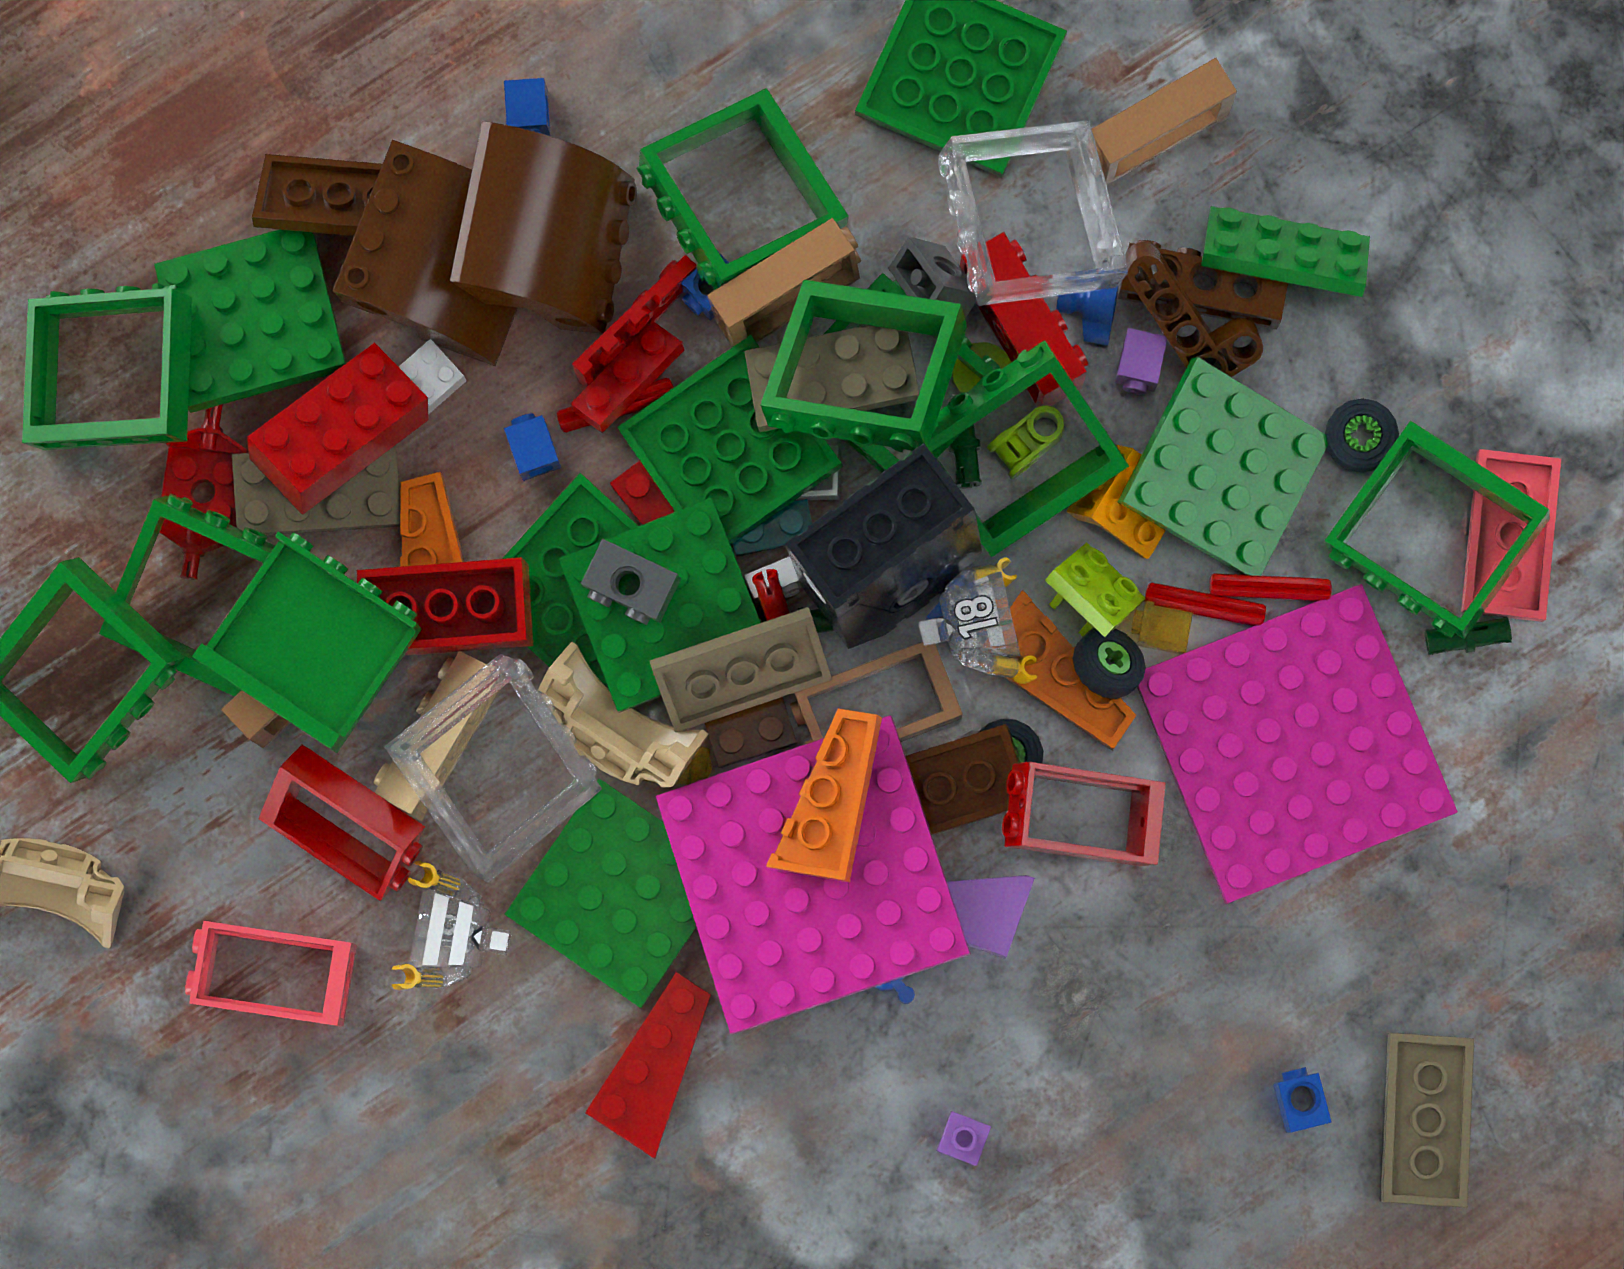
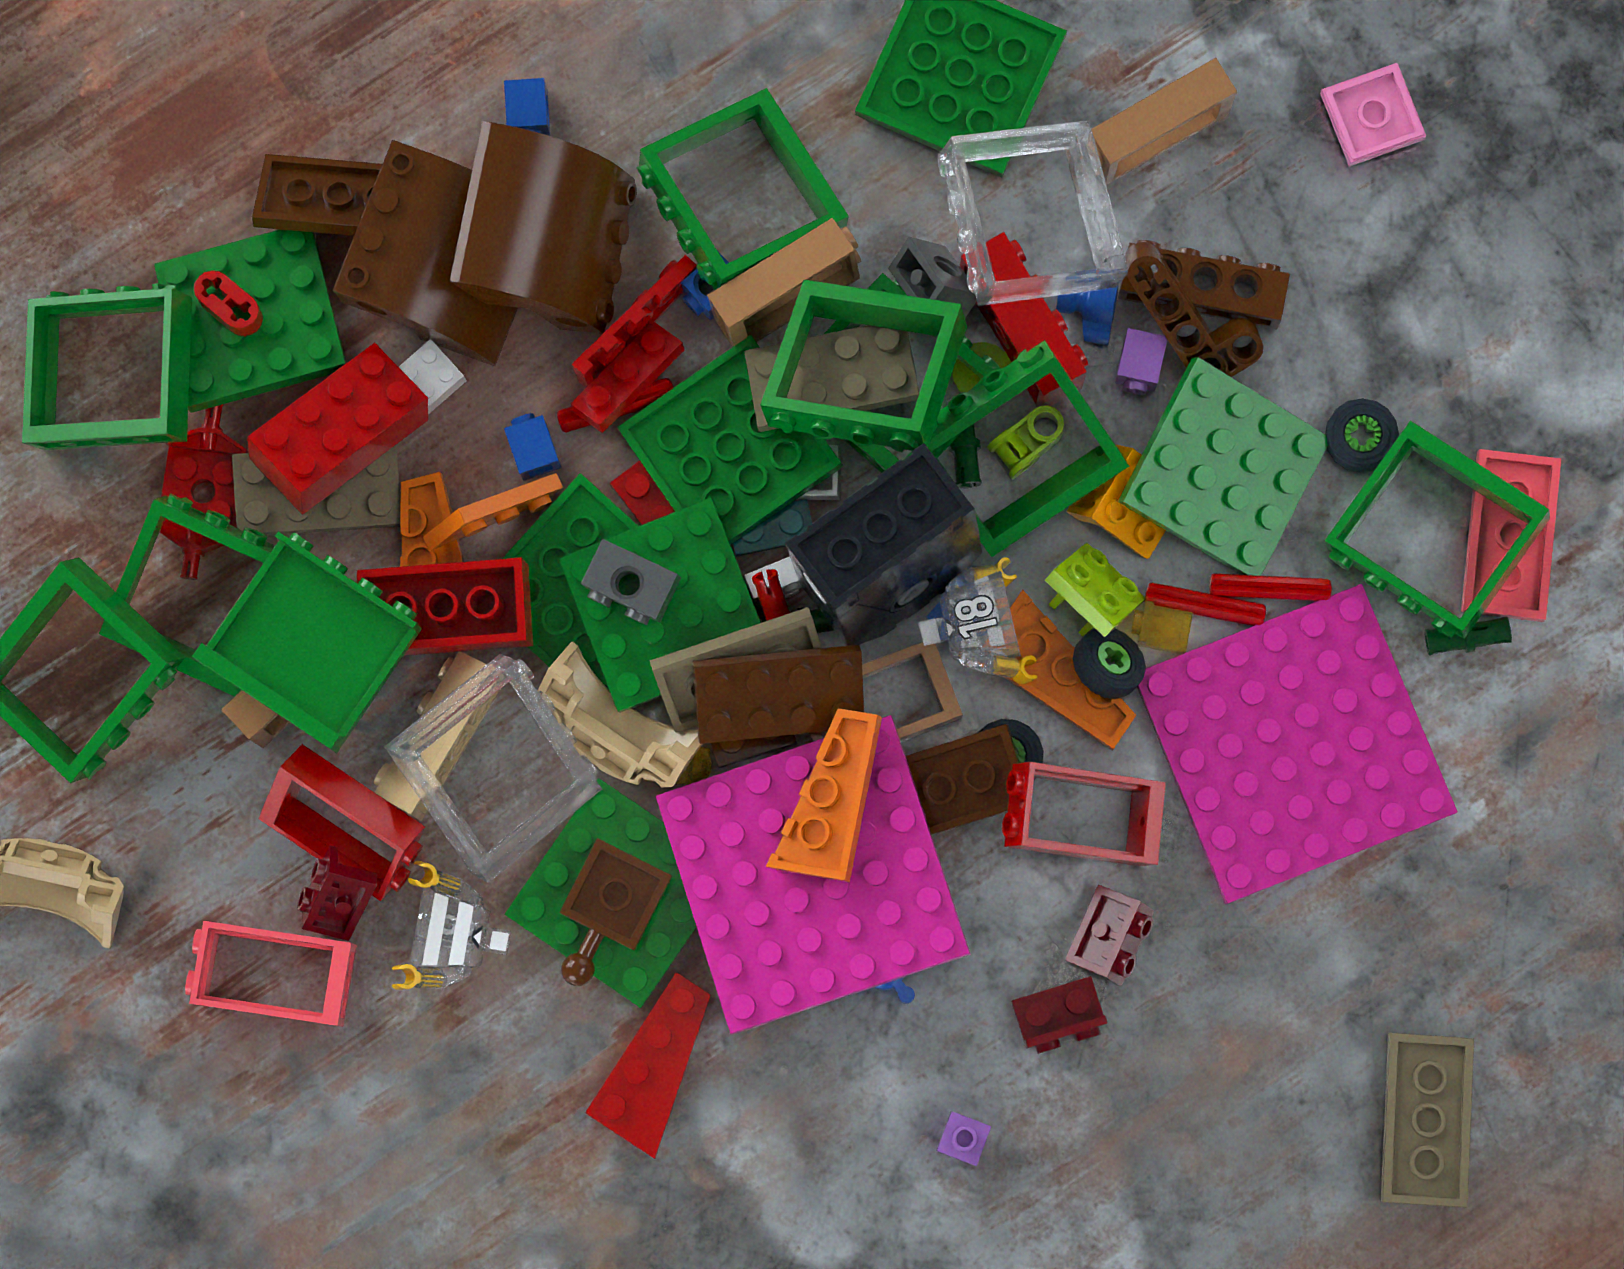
medium lavender slope [947,875,1035,959] -> none
green plate [1201,206,1370,297] -> none
blue brick [1273,1067,1332,1133] -> none
none -> red beam [194,270,263,336]
none -> dark red bracket [297,845,377,941]
none -> orange wing [423,473,563,551]
none -> reddish brown plate [559,838,673,986]
none -> reddish brown plate [693,644,864,744]
none -> dark red bracket [1011,976,1108,1054]
none -> bracket [1065,884,1154,986]
none -> bright pink plate [1320,63,1426,167]

